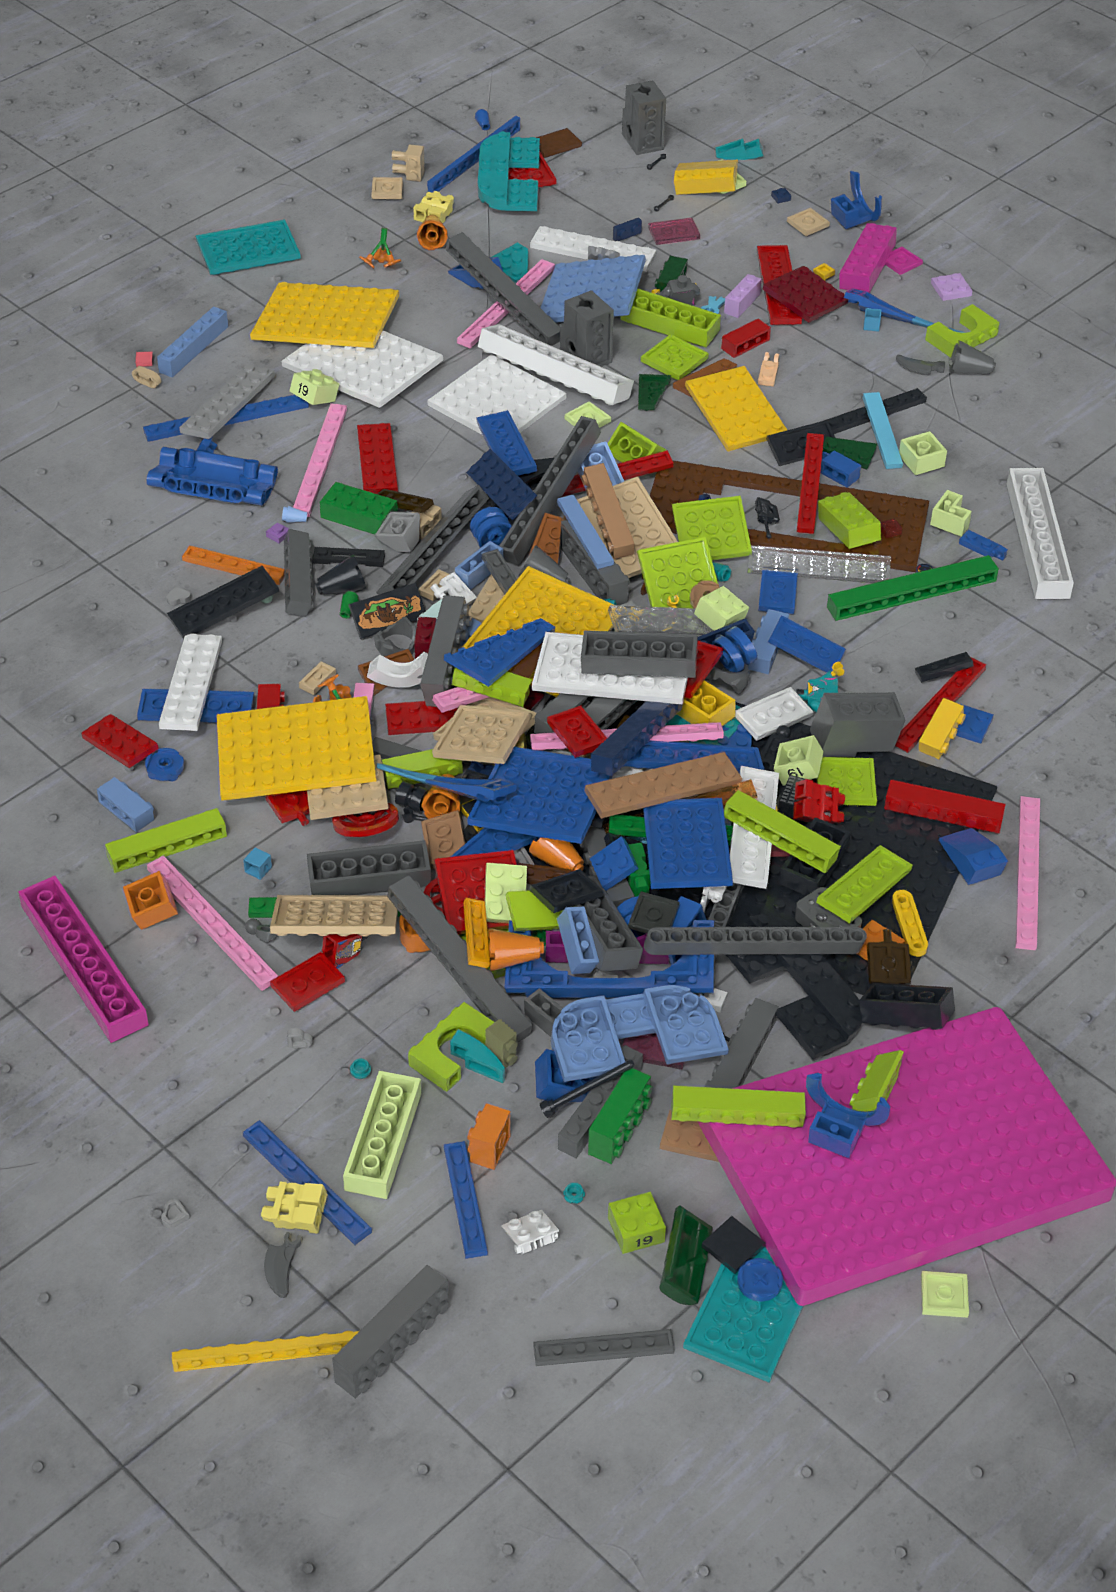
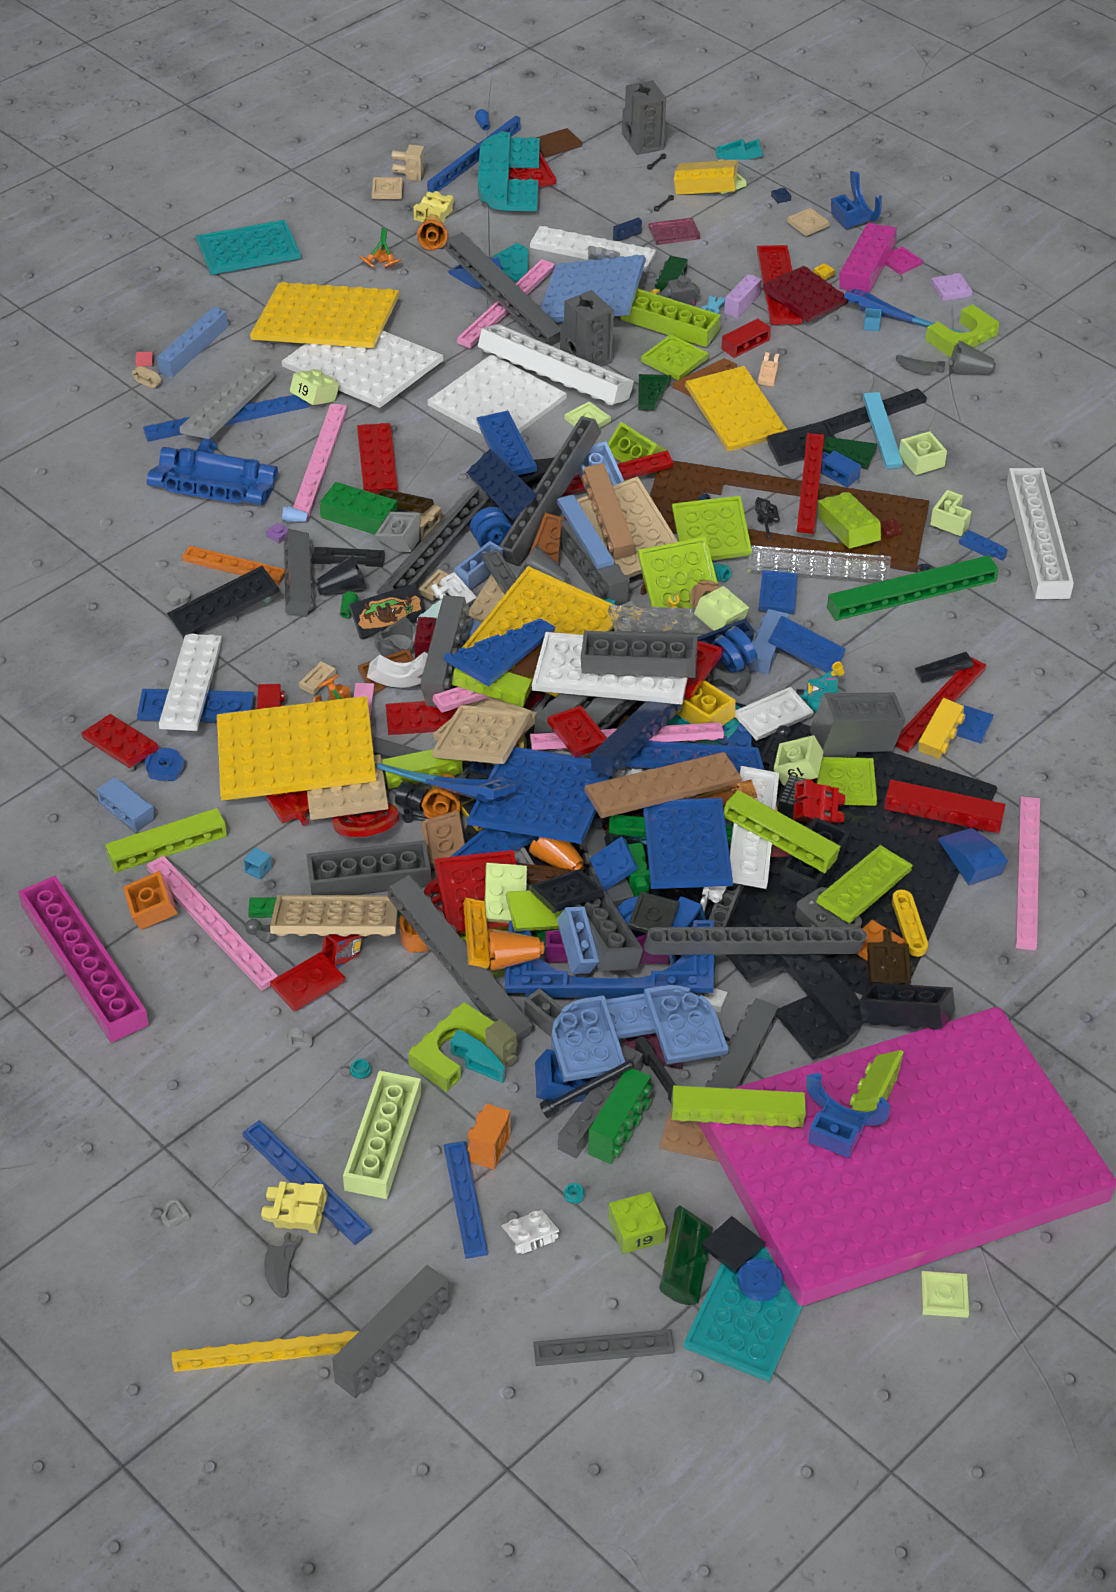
none -> black container [635,1036,676,1103]

